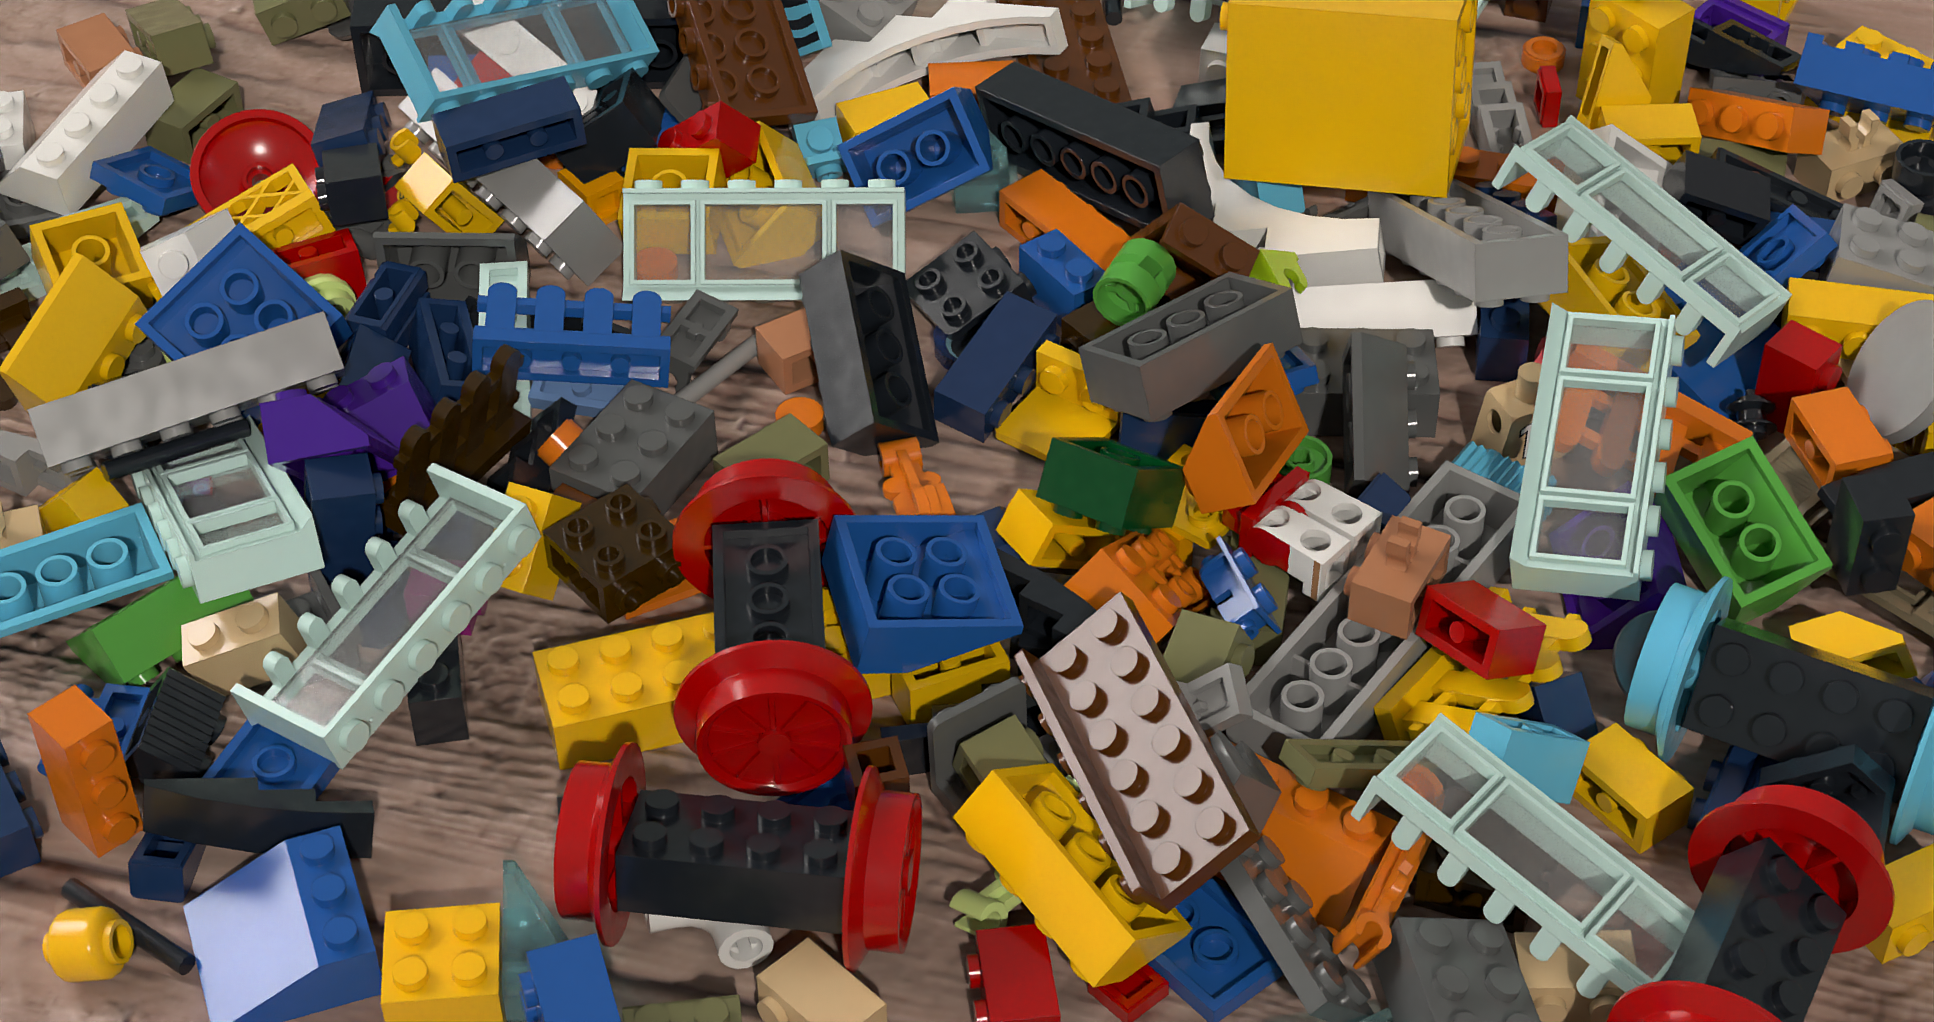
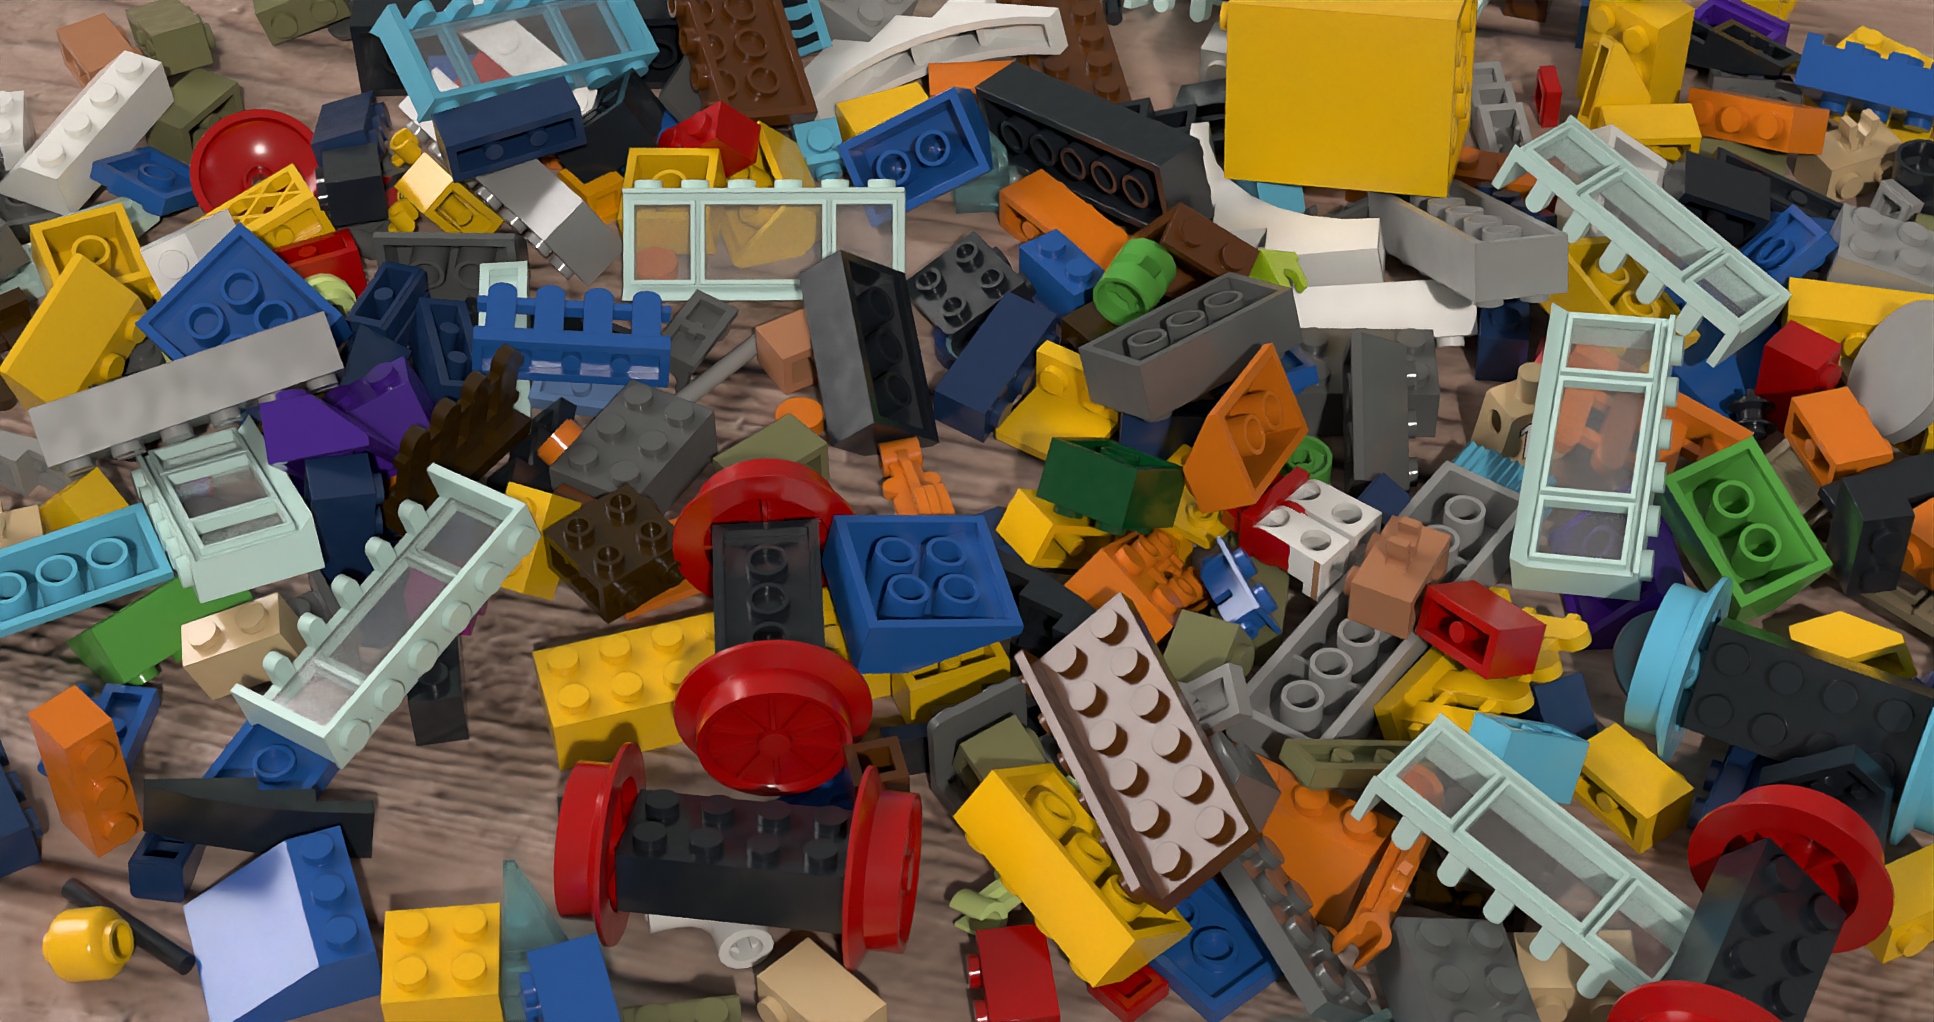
black bar [101,417,251,482] -> none
black brick [124,667,227,783] -> none
orange tile [1521,36,1566,74] -> none

